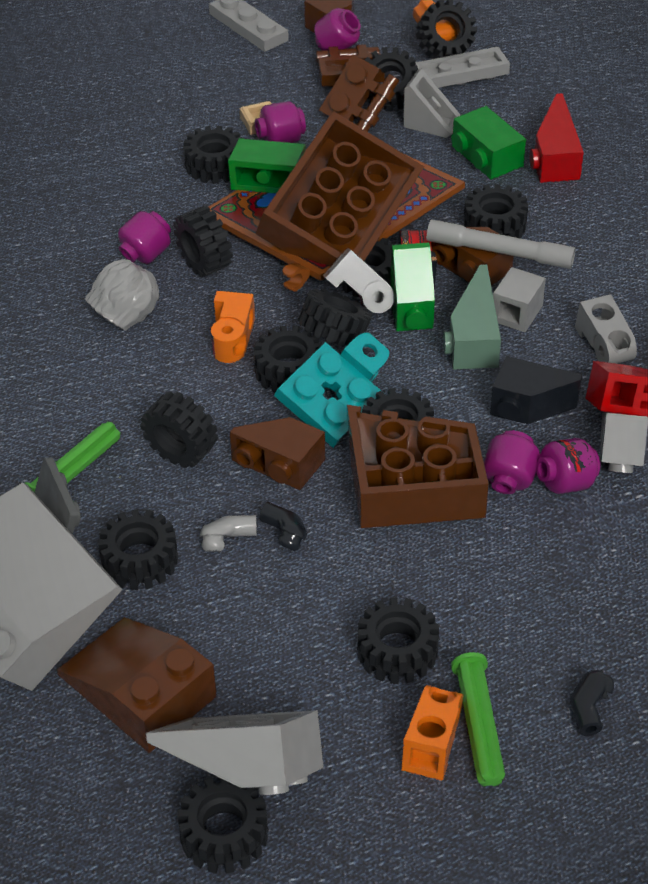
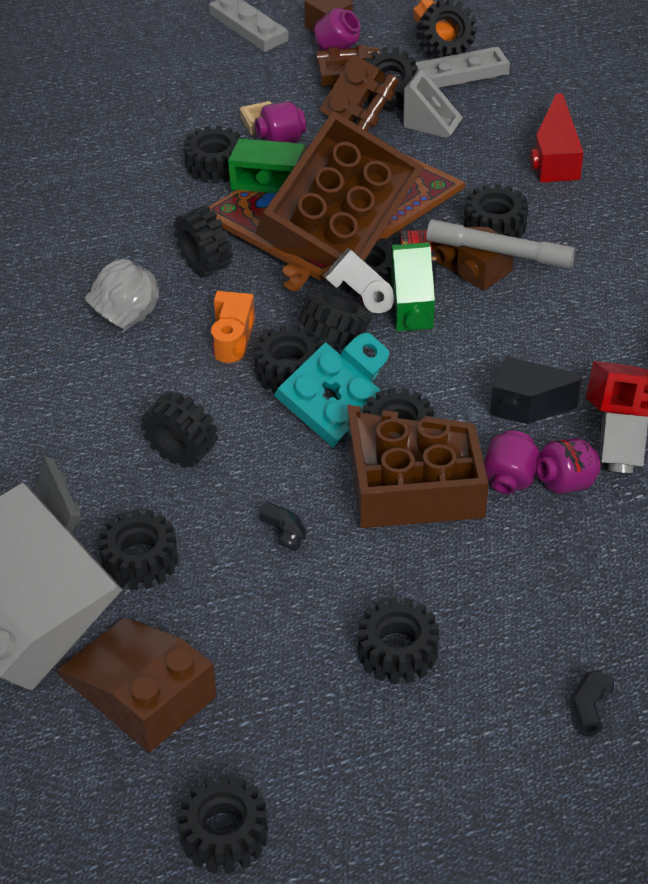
bright green axle [25,422,120,492] -> none
magenta head [118,211,171,264] -> none
light grey slope [146,710,324,795] -> none
light grey arm [199,515,257,552] -> none
reddish brown slope [230,417,325,490] -> none
orange leg [402,685,463,781] -> none
sand green slope [443,264,501,370] -> none
green brick [451,106,526,180] -> none
bright green axle [451,652,505,787] -> none
light grey brick [493,267,546,332] -> none
light grey leg [575,294,637,364] -> none

